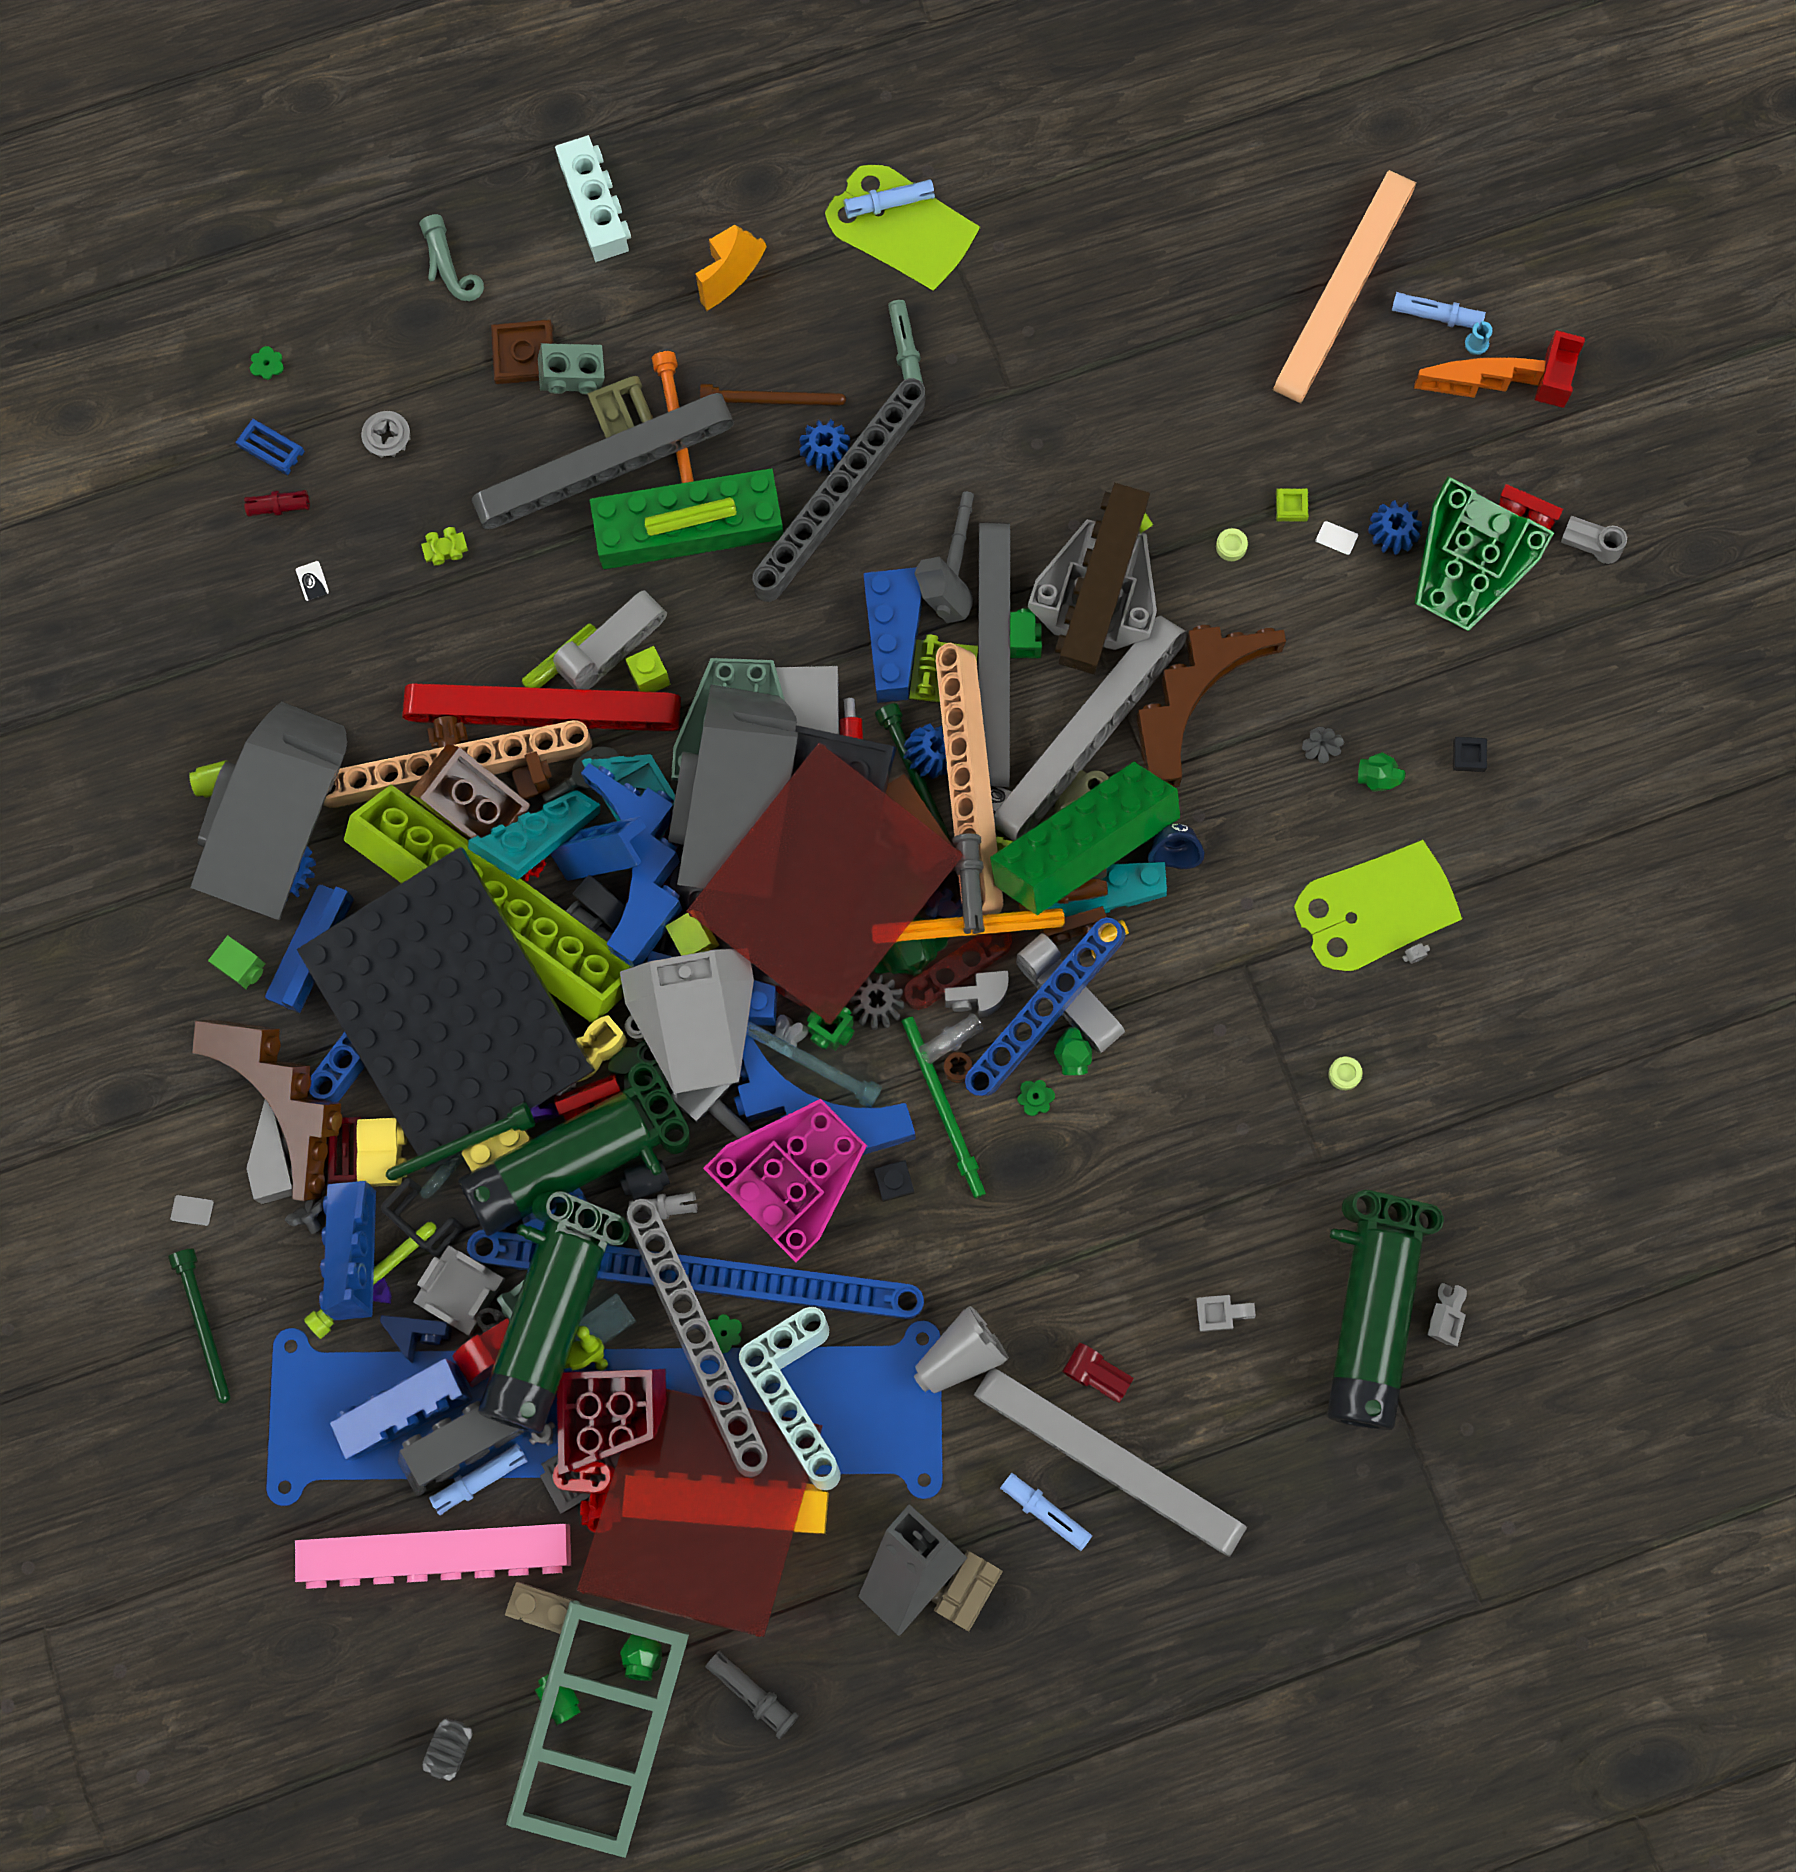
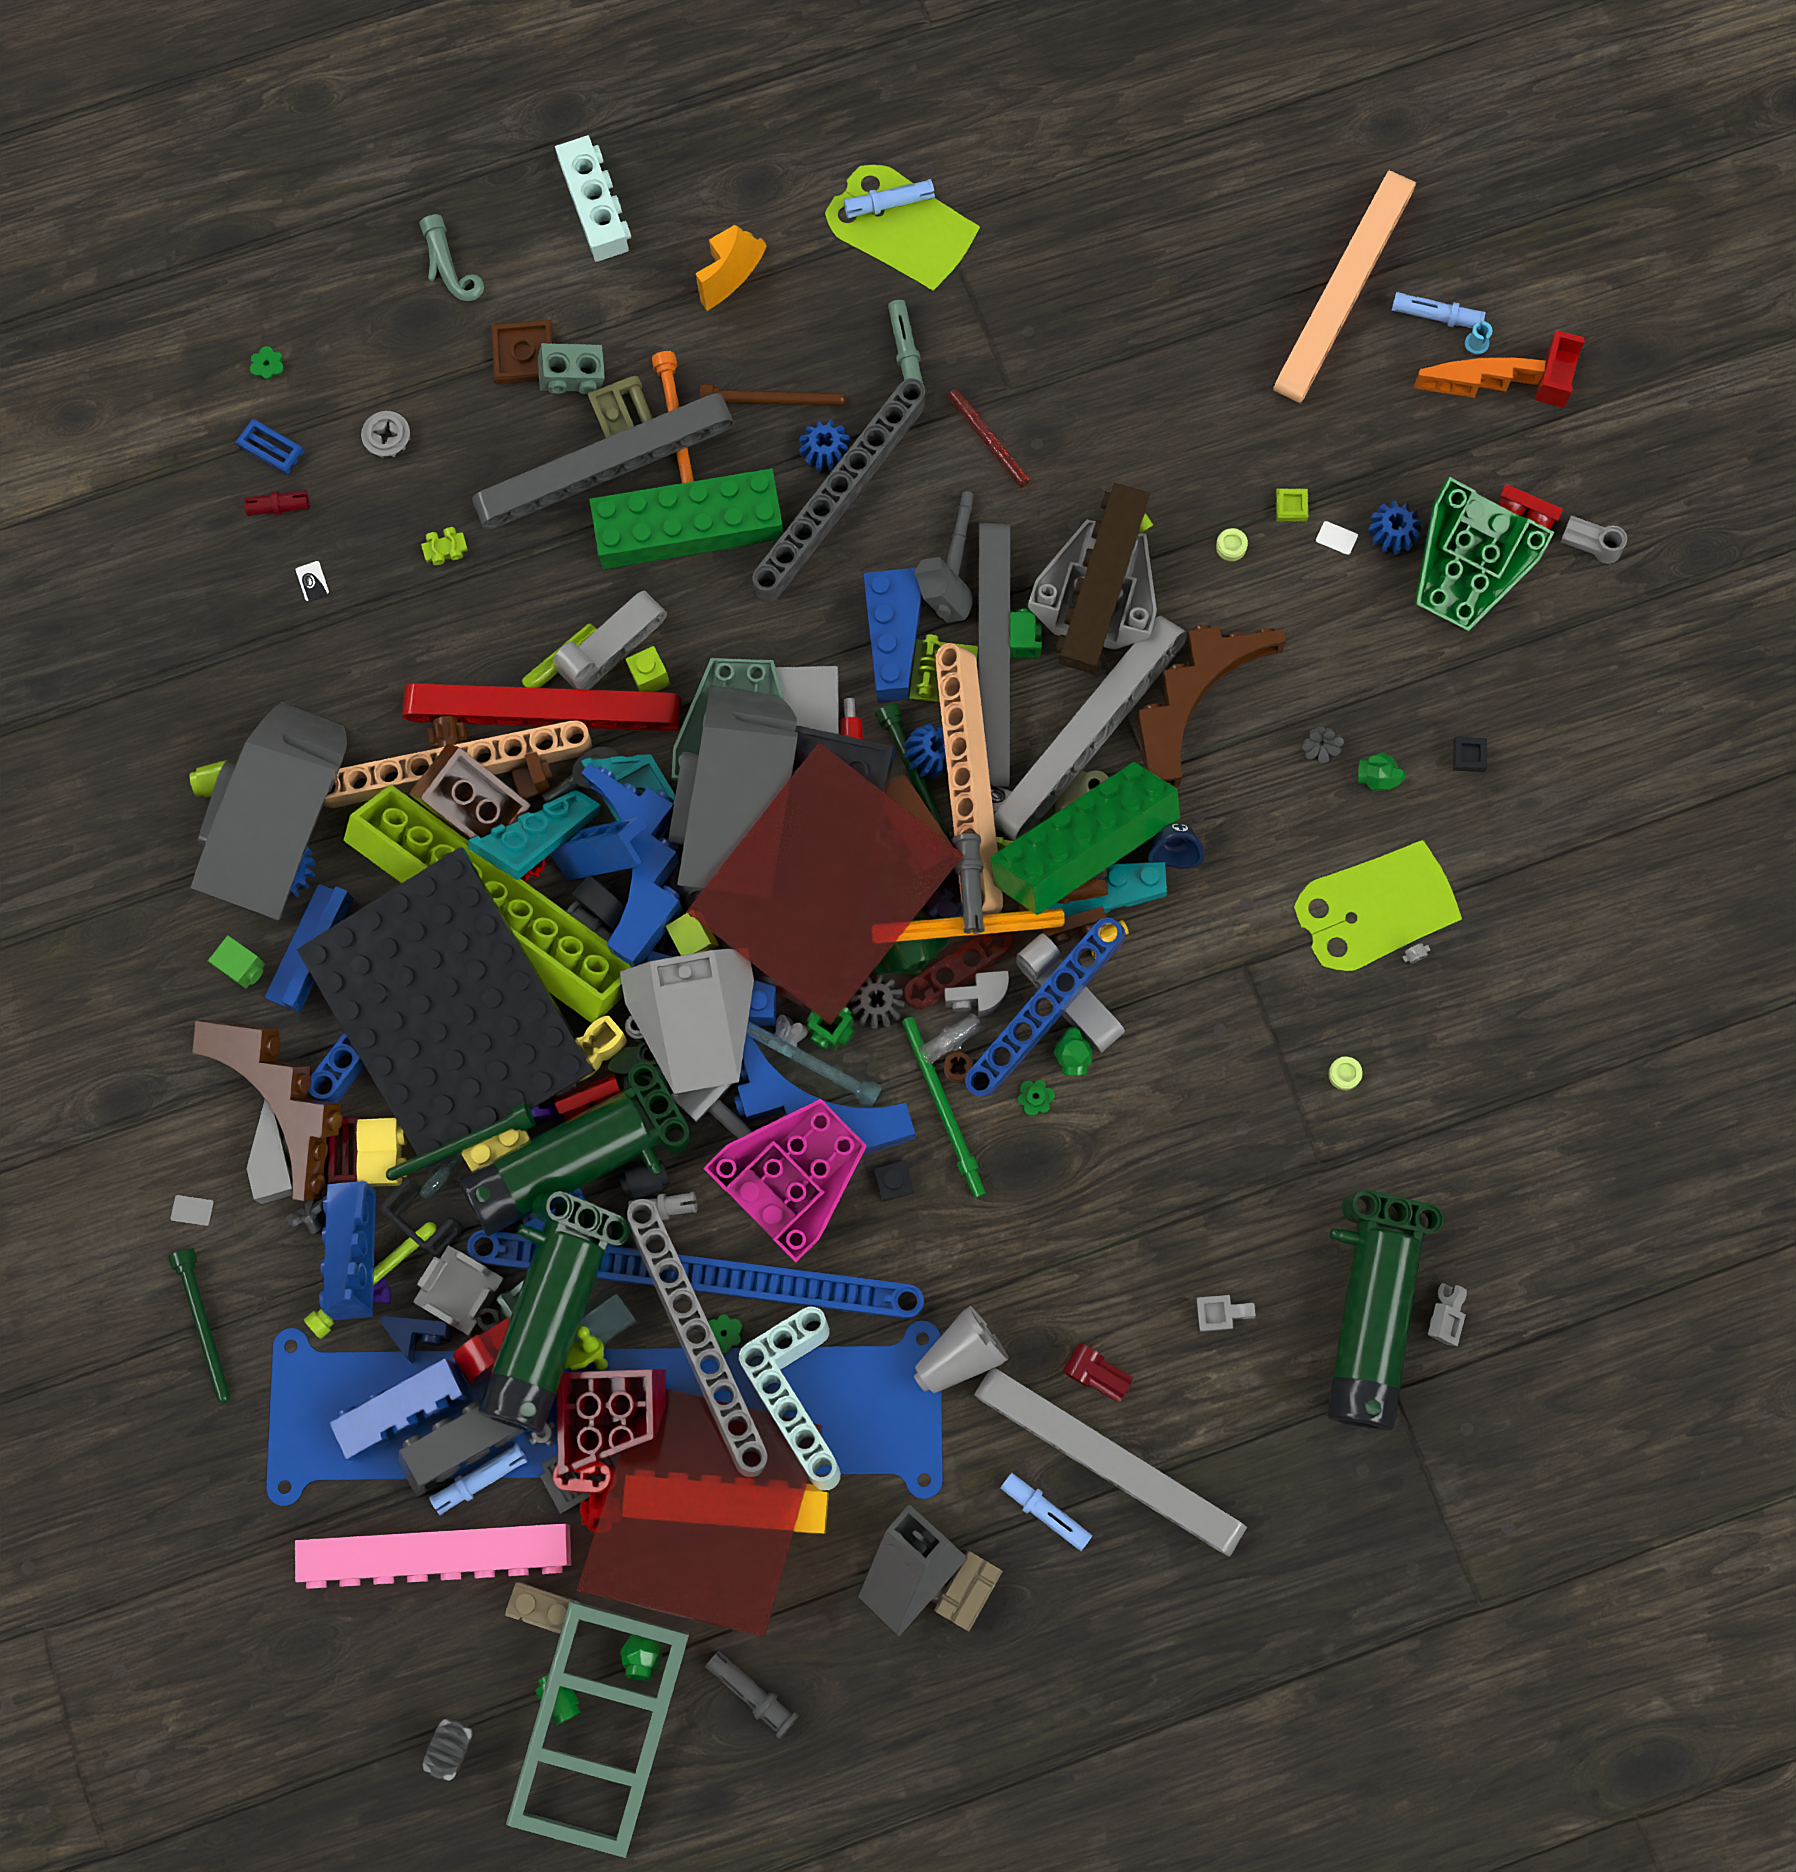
lime axle [645,497,736,536] -> none
none -> clear red bar [948,388,1030,488]

